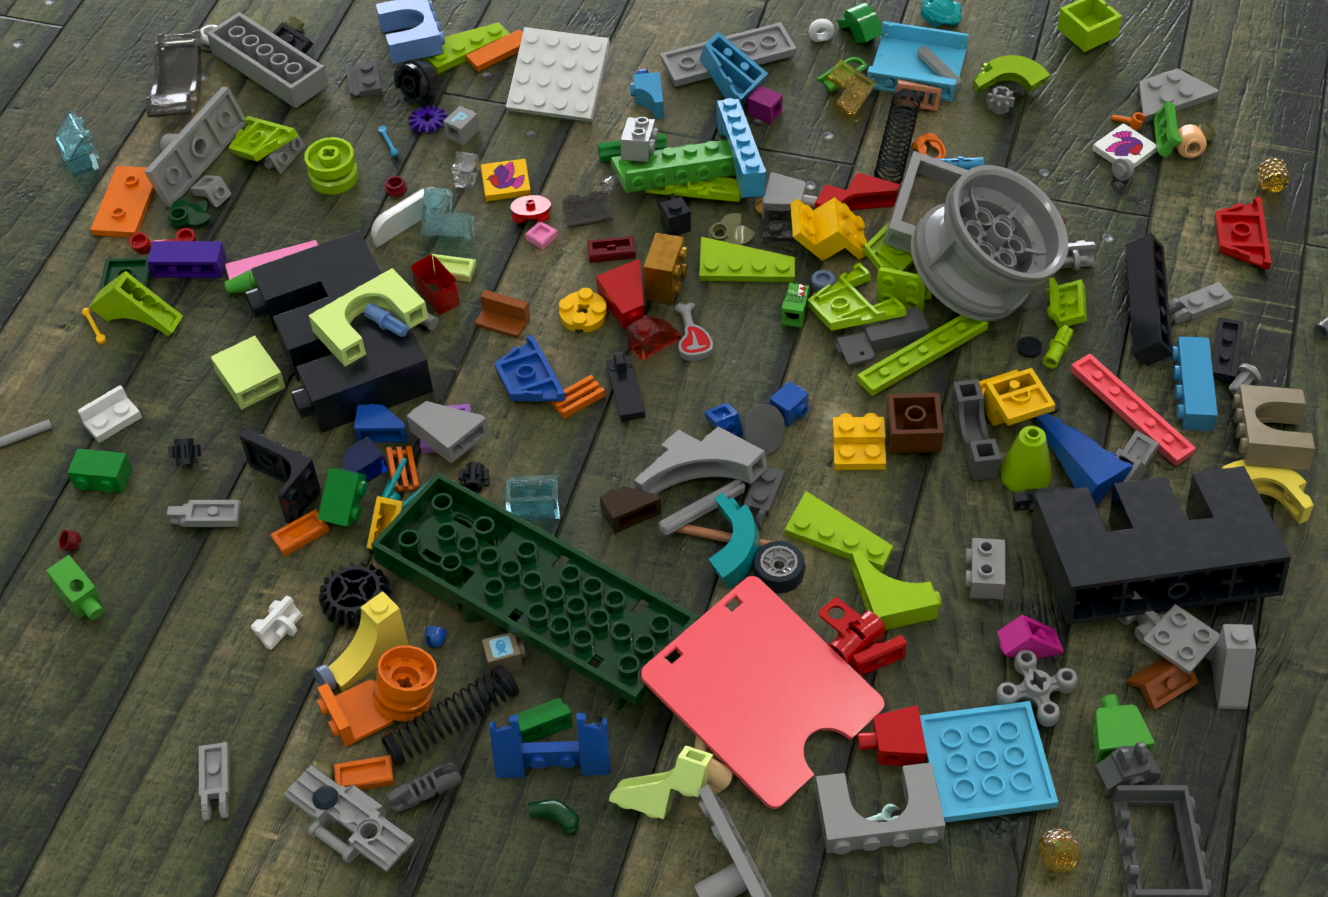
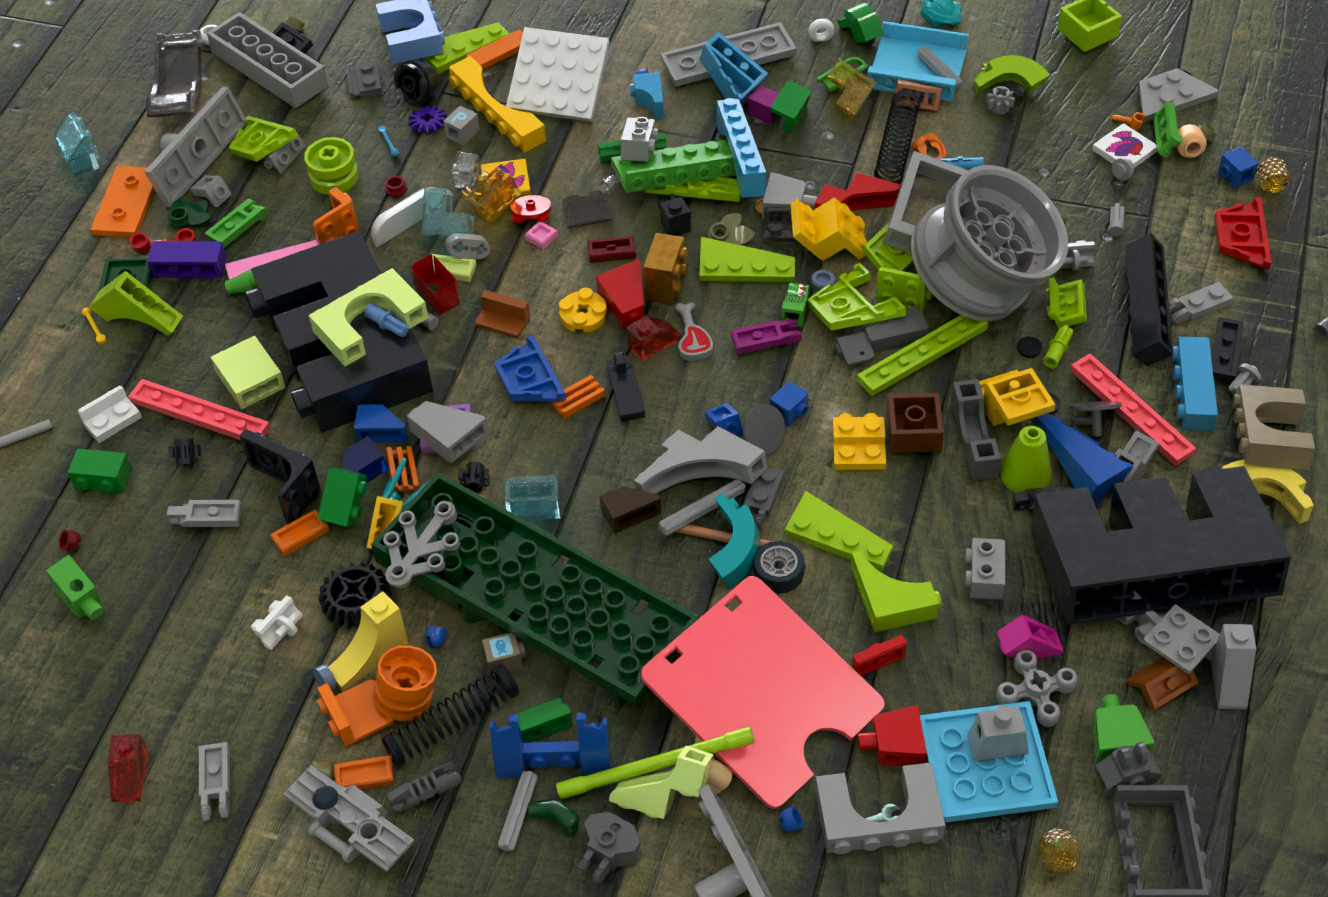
red piece [819,597,885,667] -> none
none -> clear red slope [107,733,148,802]
none -> coral plate [128,379,271,440]
none -> bright green plate [205,199,268,248]
none -> orange bracket [313,187,360,245]
none -> light grey plant [383,501,460,588]
none -> light grey beam [445,233,491,259]
none -> yellow arch [449,56,546,153]
none -> clear yellow brick [461,167,522,225]
none -> light grey axle [498,771,538,852]
none -> lime piece [556,726,755,800]
none -> dark grey hinge [577,812,642,884]
none -> magenta hinge [731,319,803,355]
none -> green panel [770,80,812,134]
none -> blue hinge [778,806,803,832]
none -> light grey torso [968,705,1029,761]
none -> dark grey shield [1070,401,1122,436]
none -> light grey piece [1109,203,1125,236]
none -> blue brick [1218,147,1259,188]

